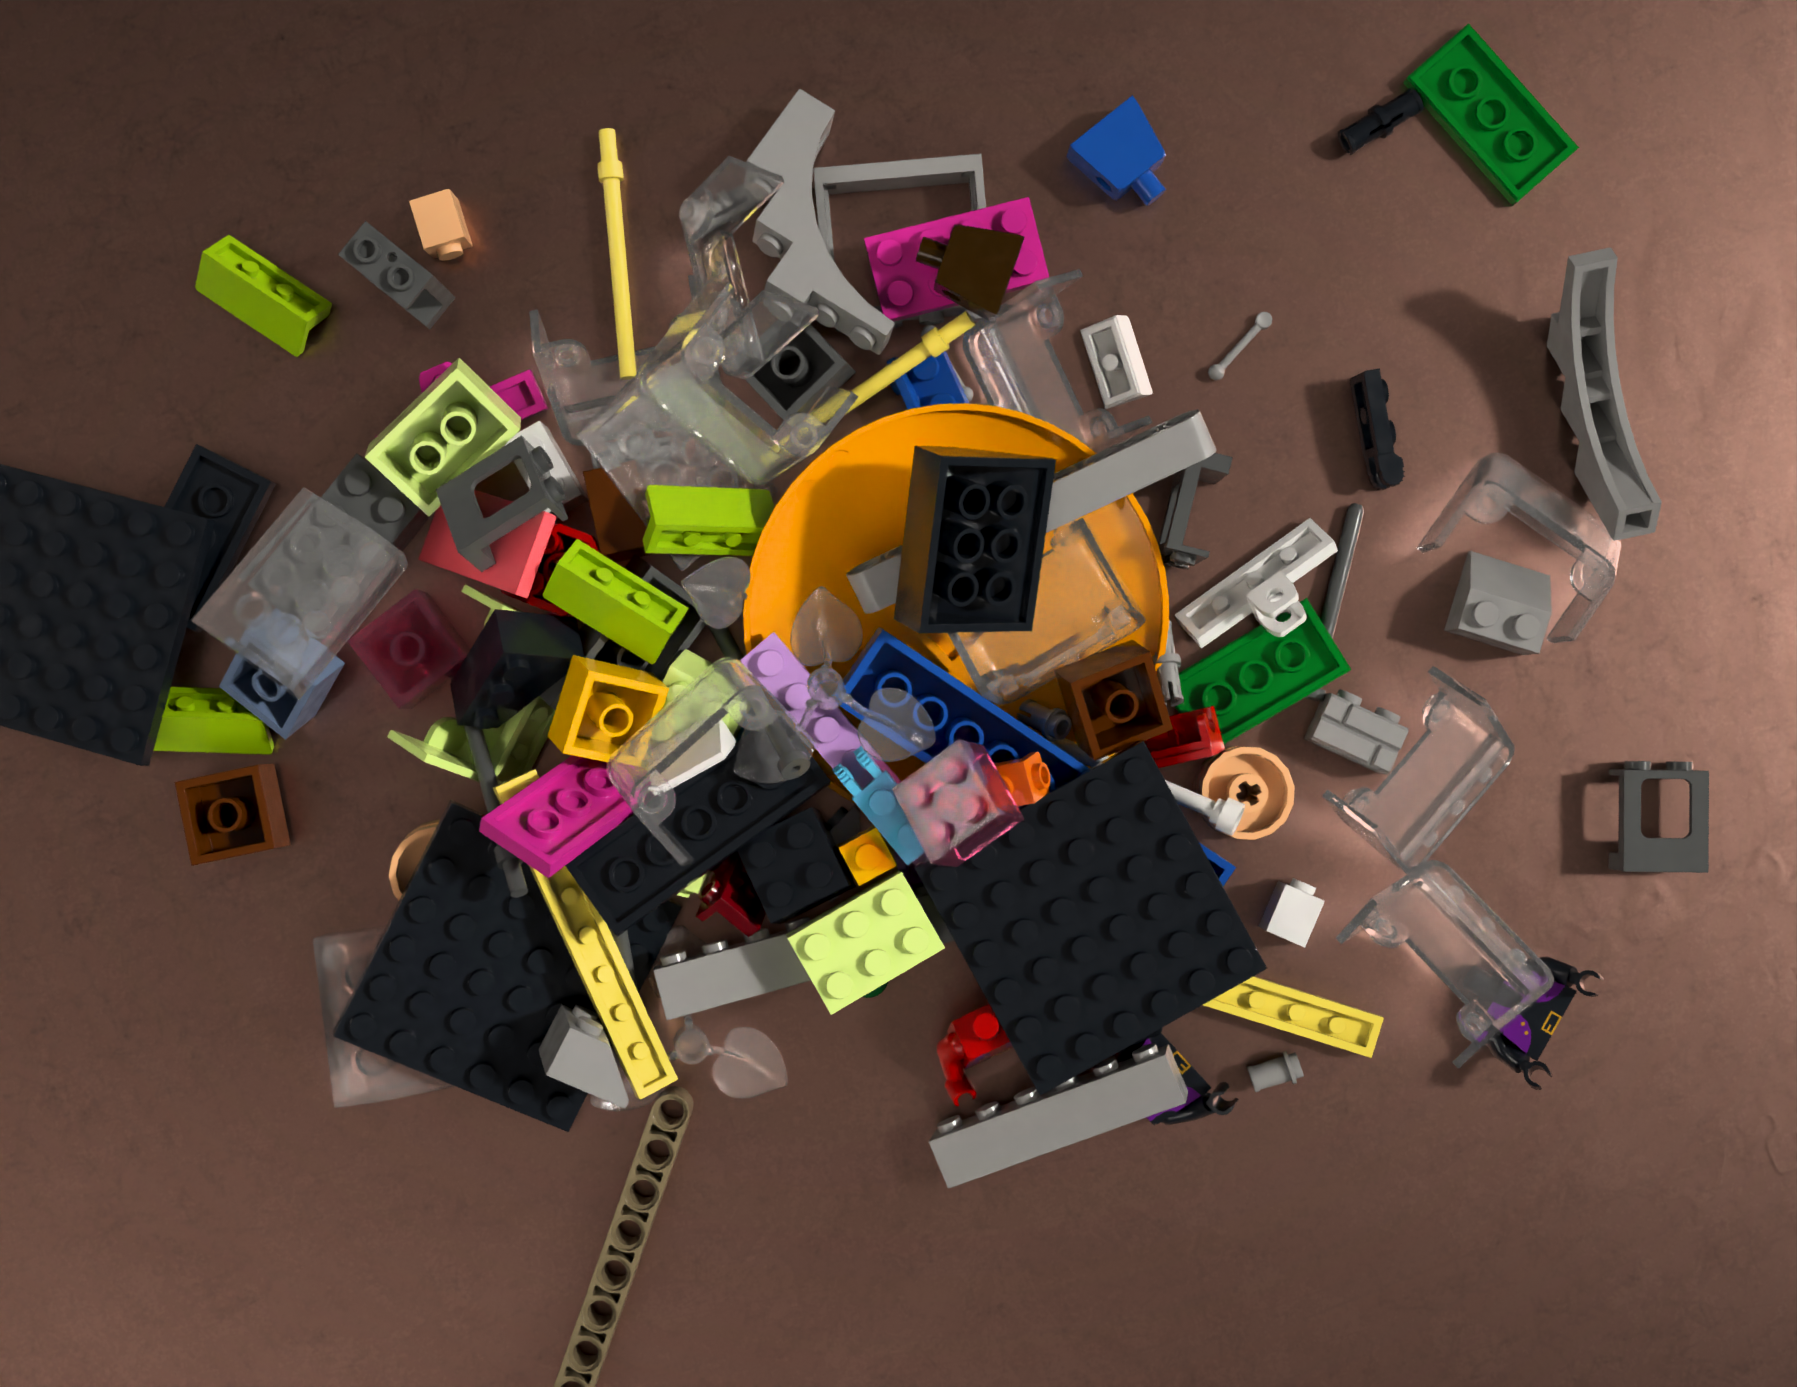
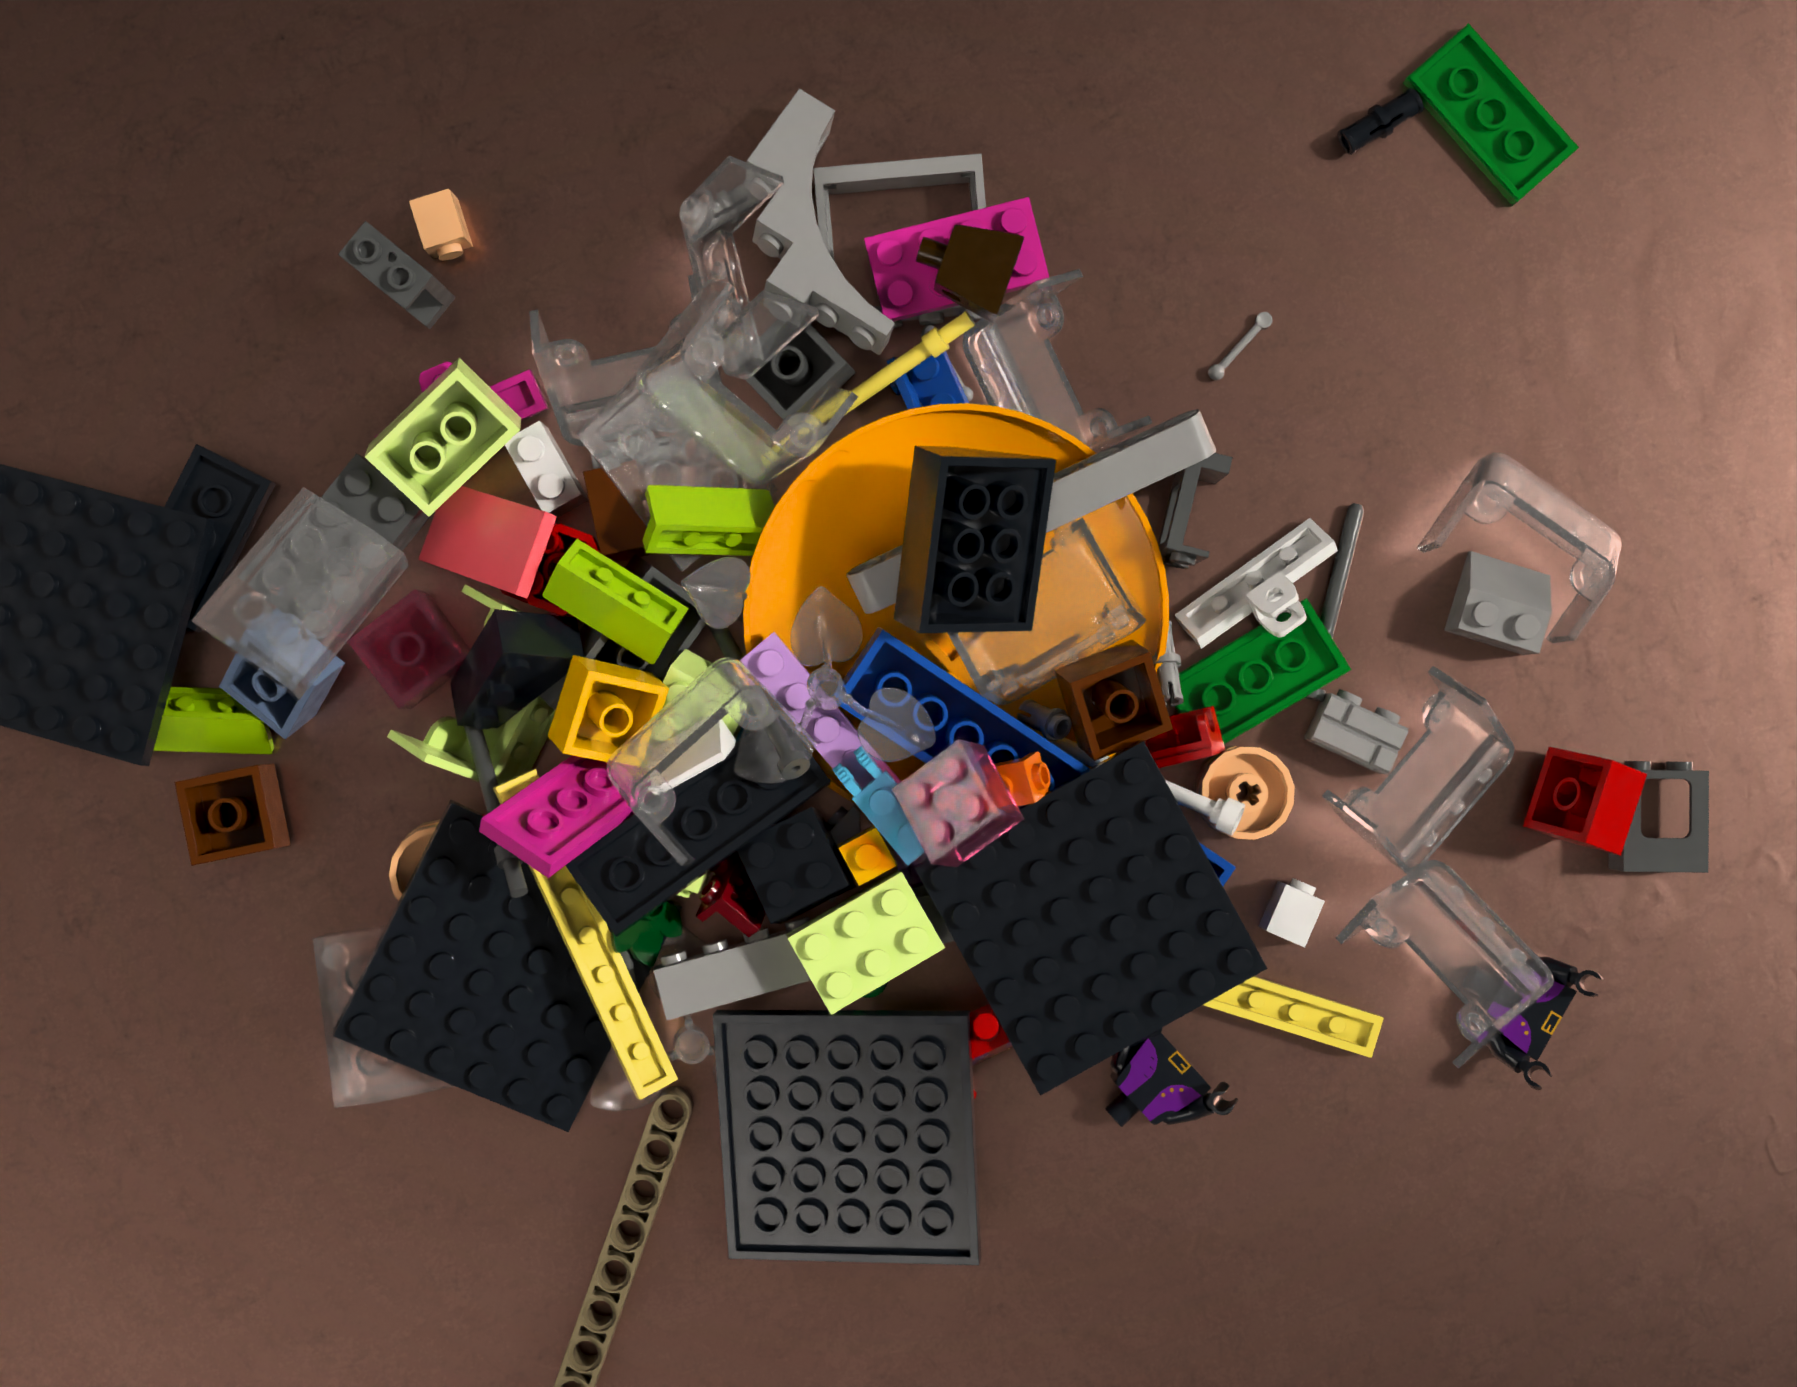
lime panel [195,235,332,357] -> none
dark grey window [436,435,568,572] -> none
light grey slope [539,1004,629,1109] -> none
light yellow bar [597,128,637,380] -> none
light grey brick [929,1043,1188,1189] -> none
blue torso [1066,95,1166,206] -> none
white slope [1080,315,1152,409] -> none
light grey pin [1247,1051,1304,1092] -> none
black hinge [1350,368,1405,490] -> none
light grey arch [1547,247,1662,541] -> none
none -> dark green plate [611,902,682,967]
none -> black plate [713,1010,981,1265]
none -> red brick [1523,747,1647,856]

